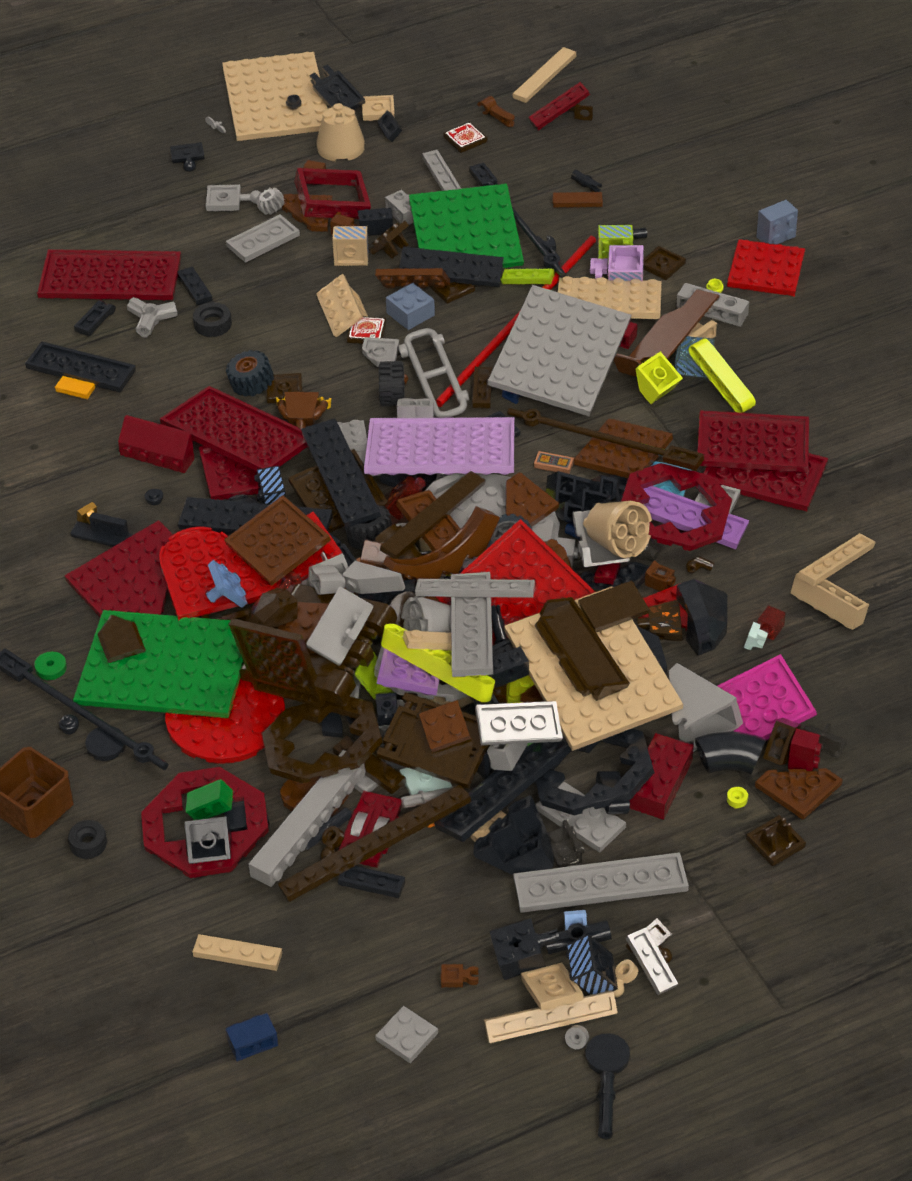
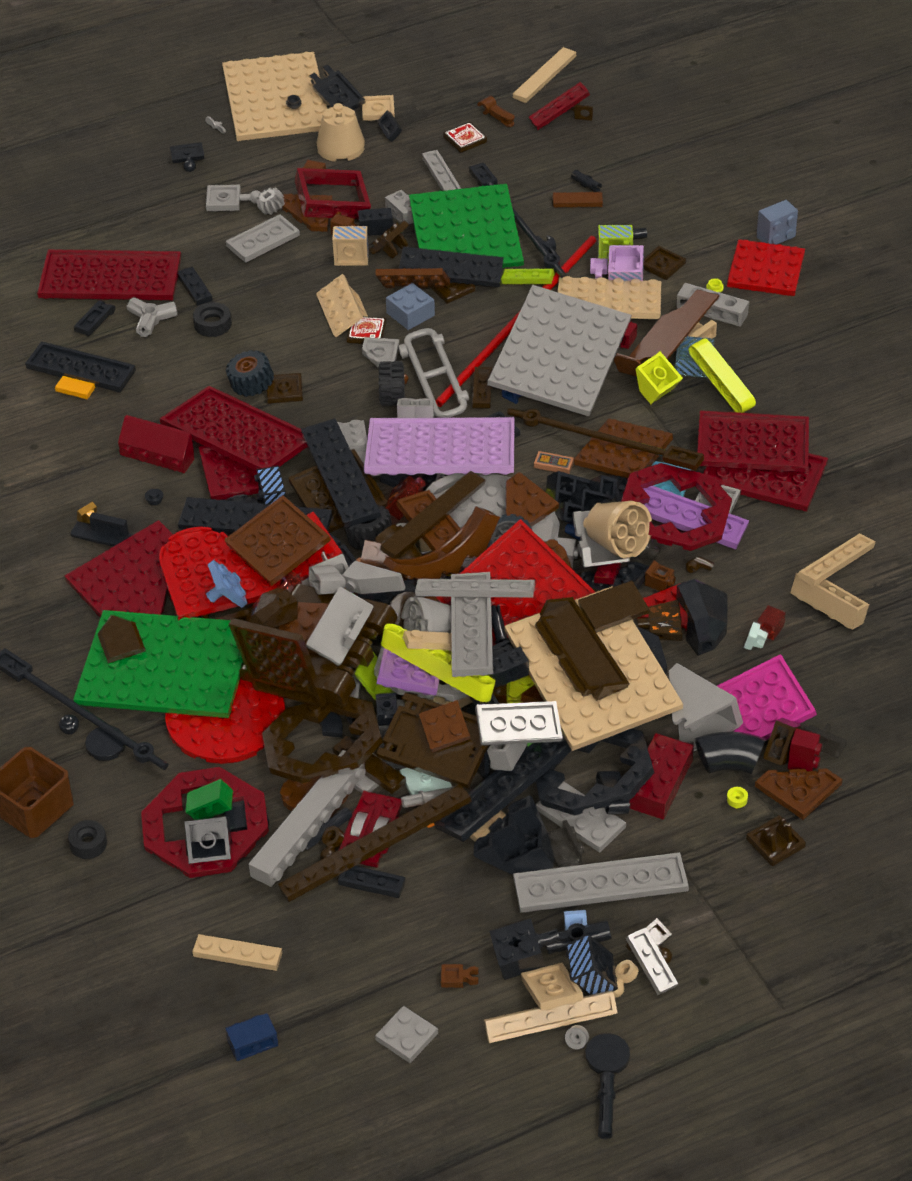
green piece [34,652,67,680] -> none
reddish brown torso [276,392,331,429] -> none

